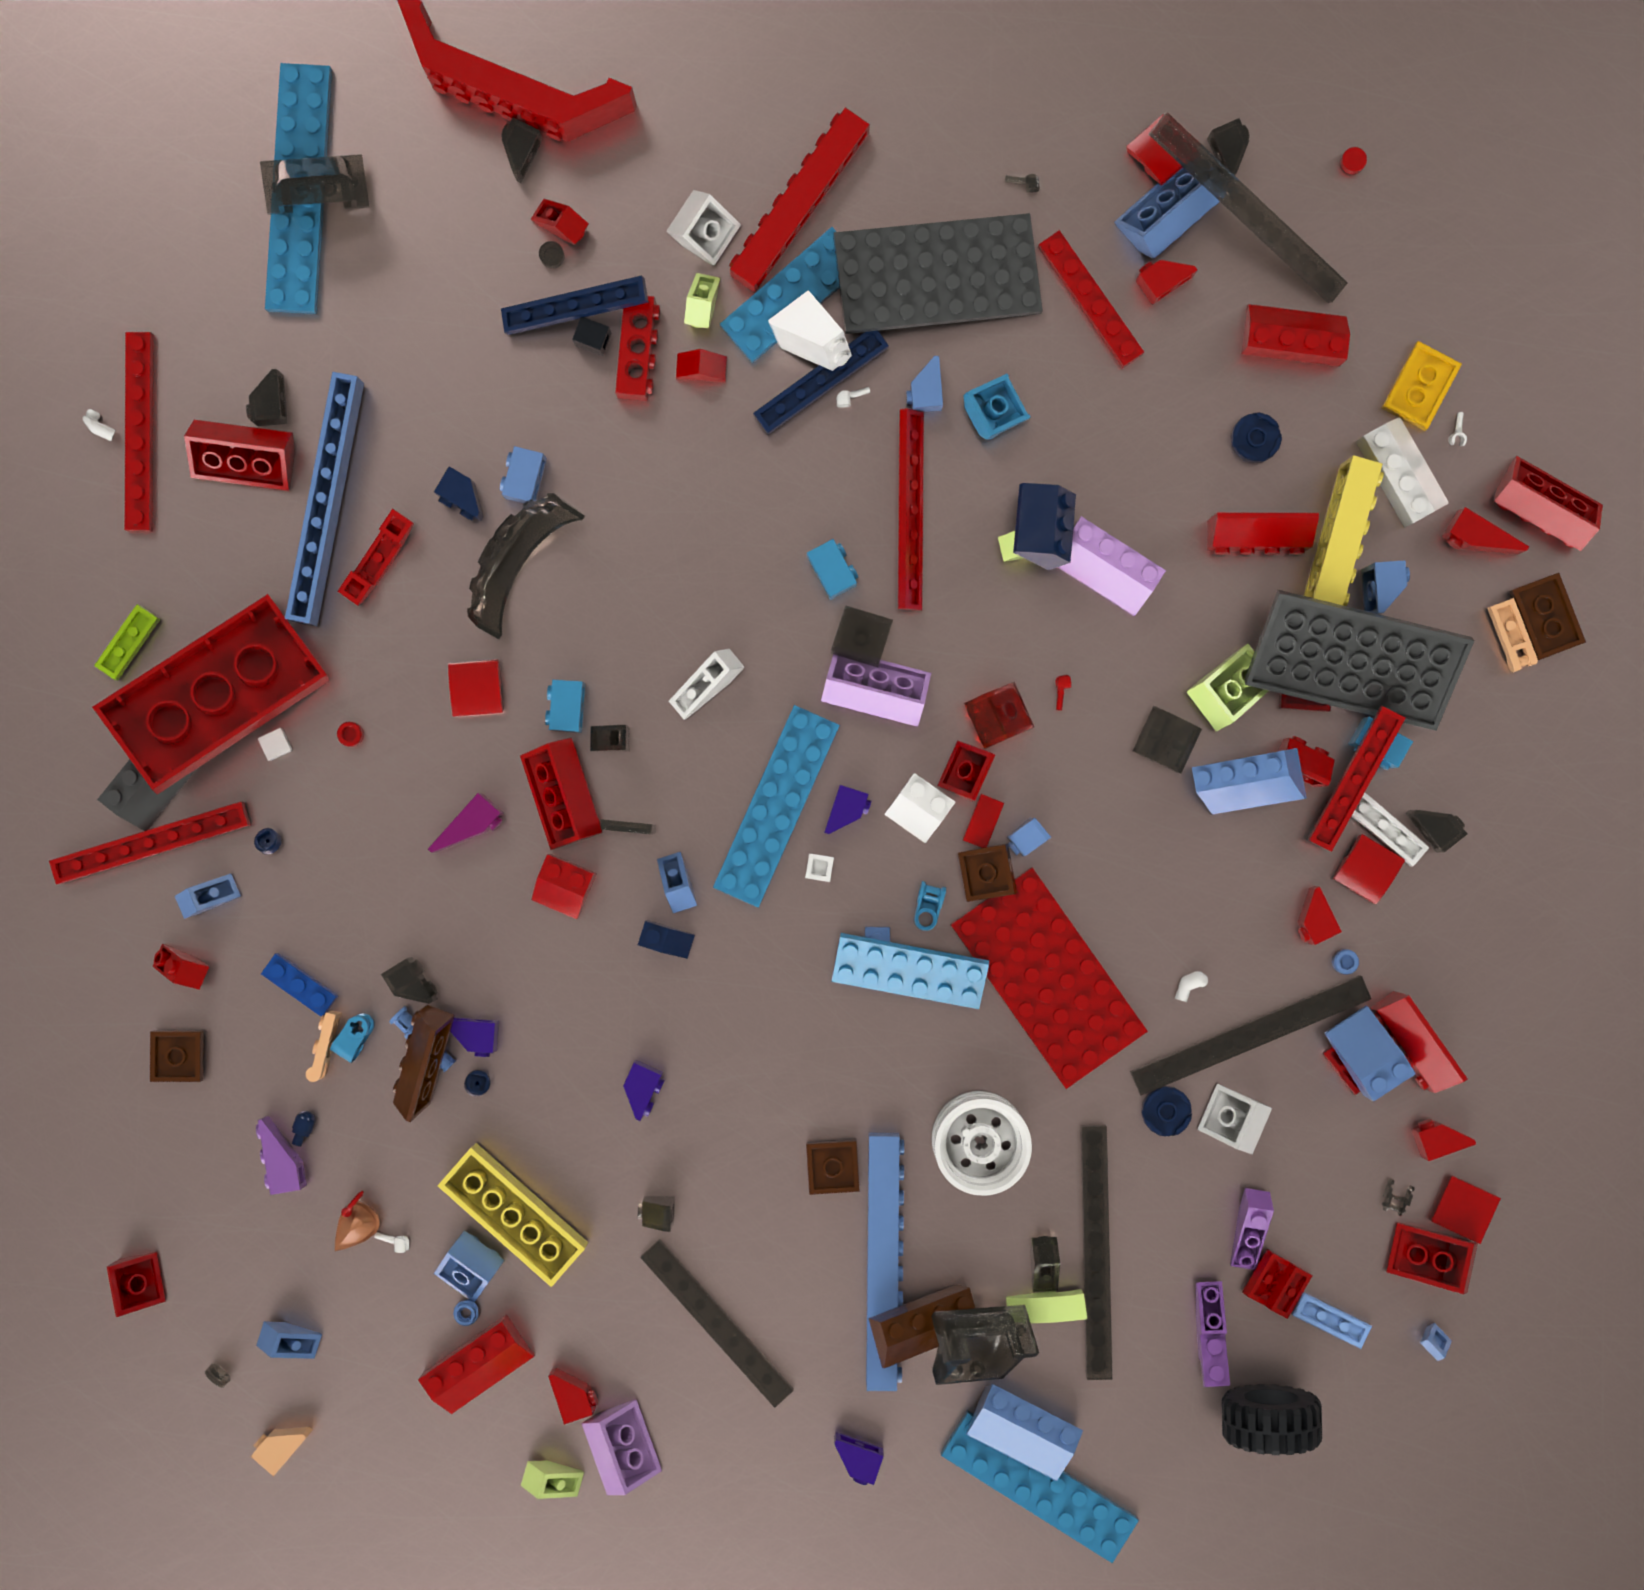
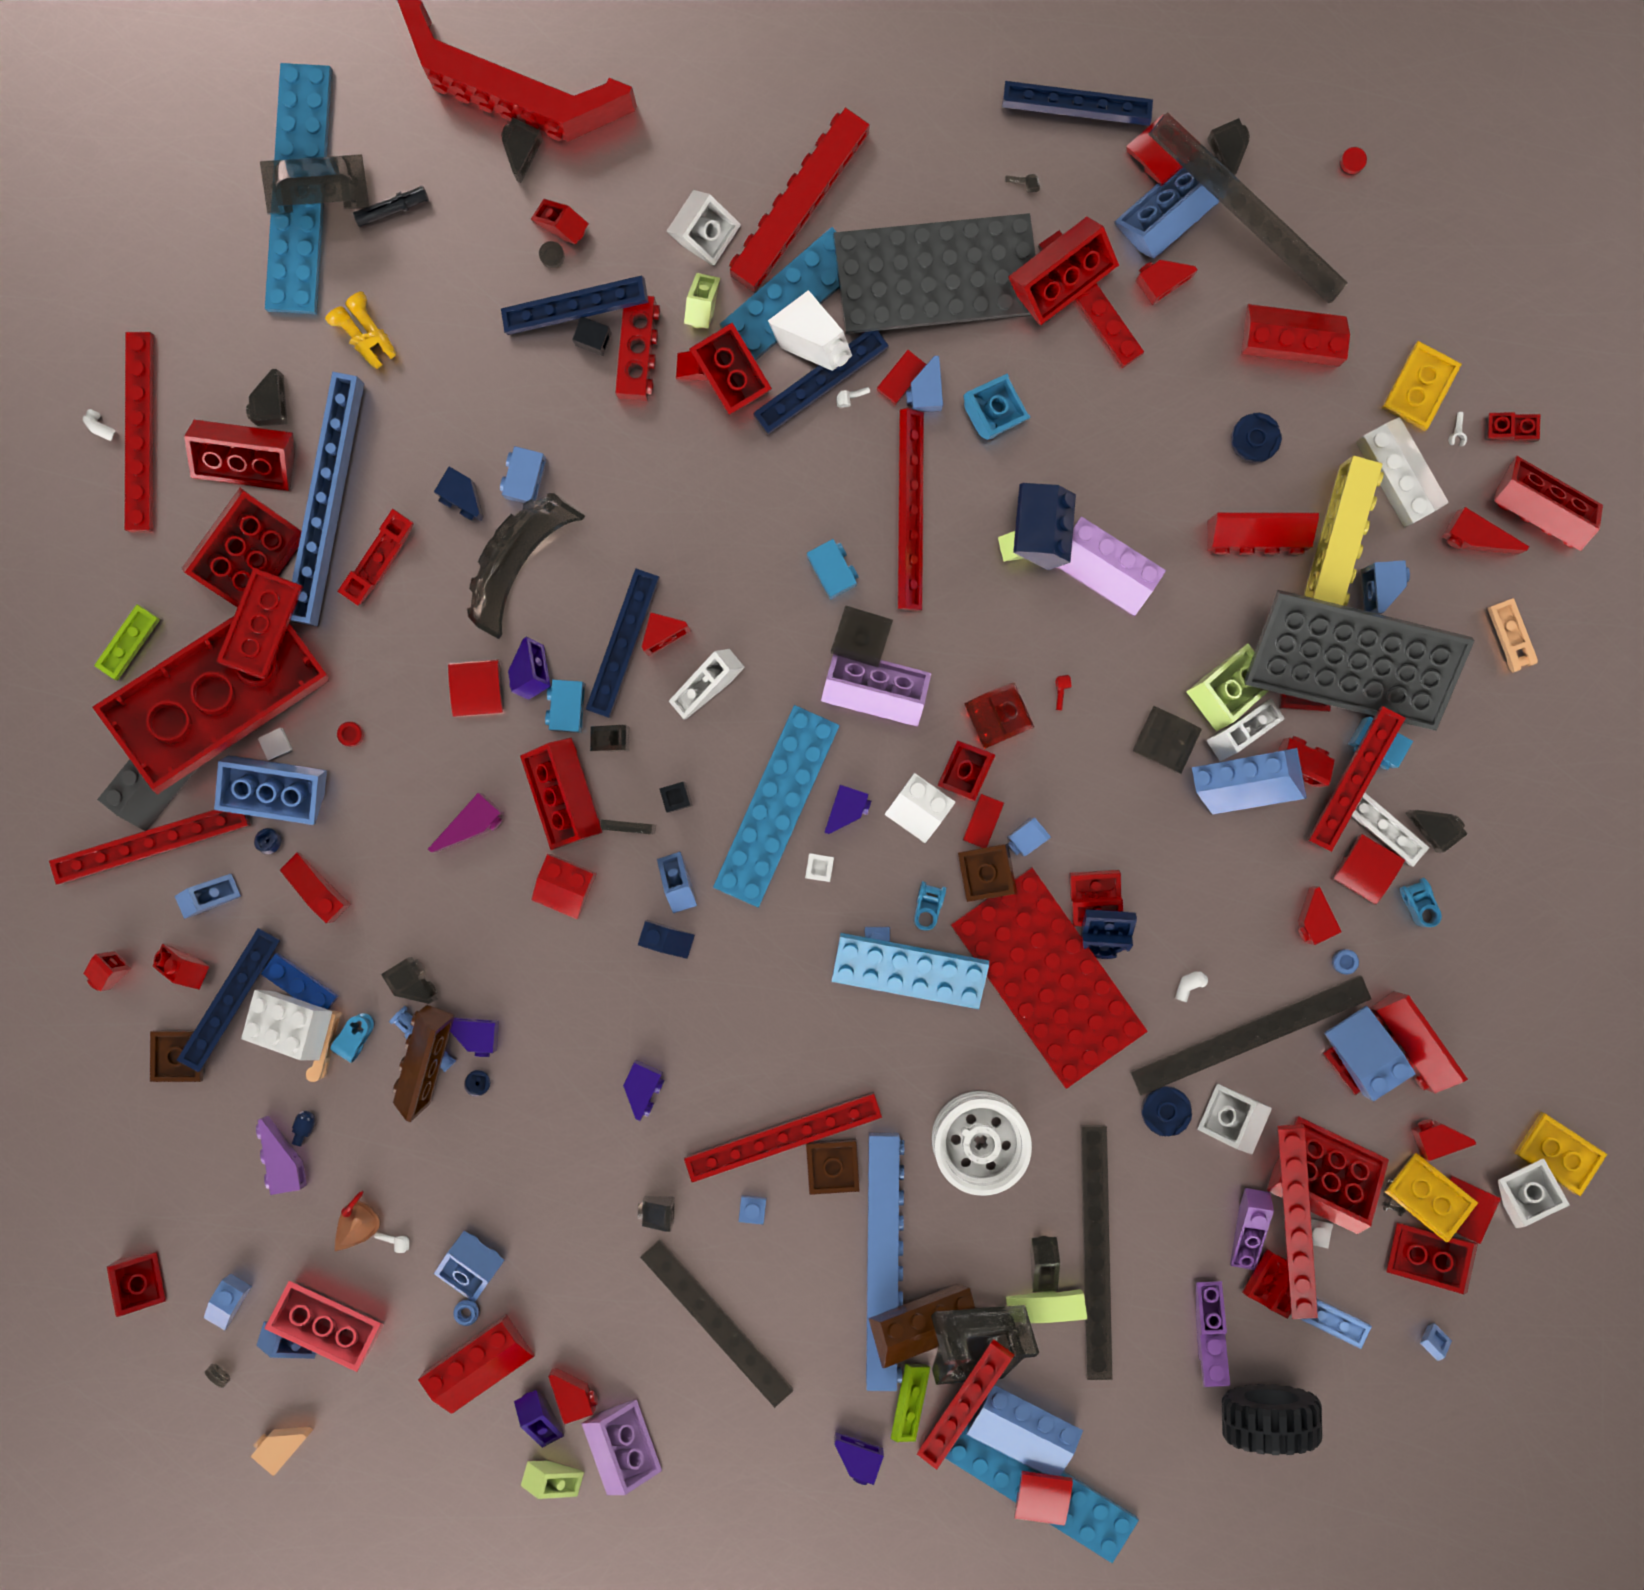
light yellow brick [437,1143,589,1287] -> none
reddish brown plate [1509,573,1586,660] -> none
none -> red slope [83,951,131,992]
none -> dark blue plate [177,928,280,1072]
none -> red slope [182,487,302,607]
none -> medium blue slope [204,1274,252,1331]
none -> medium blue slope [214,755,327,825]
none -> red tile [216,567,303,680]
none -> white brick [241,990,333,1060]
none -> coral slope [264,1281,384,1372]
none -> red slope [280,852,351,924]
none -> yellow piece [325,291,396,369]
none -> black pin [353,185,429,227]
none -> dark purple slope [508,636,550,700]
none -> dark purple slope [514,1390,564,1448]
none -> dark blue plate [586,568,660,718]
none -> red slope [642,613,691,656]
none -> black panel [659,781,693,813]
none -> red plate [684,1093,882,1183]
none -> red slope [689,322,772,415]
none -> medium blue plate [739,1195,766,1225]
none -> red tile [877,350,927,405]
none -> lime plate [890,1364,931,1442]
none -> red plate [917,1339,1014,1470]
none -> dark blue plate [1002,81,1153,126]
none -> red slope [1008,216,1119,325]
none -> slope [1014,1471,1073,1526]
none -> red slope [1069,870,1123,927]
none -> dark blue slope [1081,910,1137,959]
none -> white slope [1207,698,1285,761]
none -> red slope [1267,1116,1389,1234]
none -> red plate [1277,1124,1318,1319]
none -> white plate [1311,1218,1333,1248]
none -> yellow tile [1384,1153,1478,1243]
none -> dark azure piece [1400,878,1442,927]
none -> red slope [1488,412,1541,441]
none -> white slope [1498,1158,1570,1229]
none -> yellow tile [1514,1112,1608,1196]

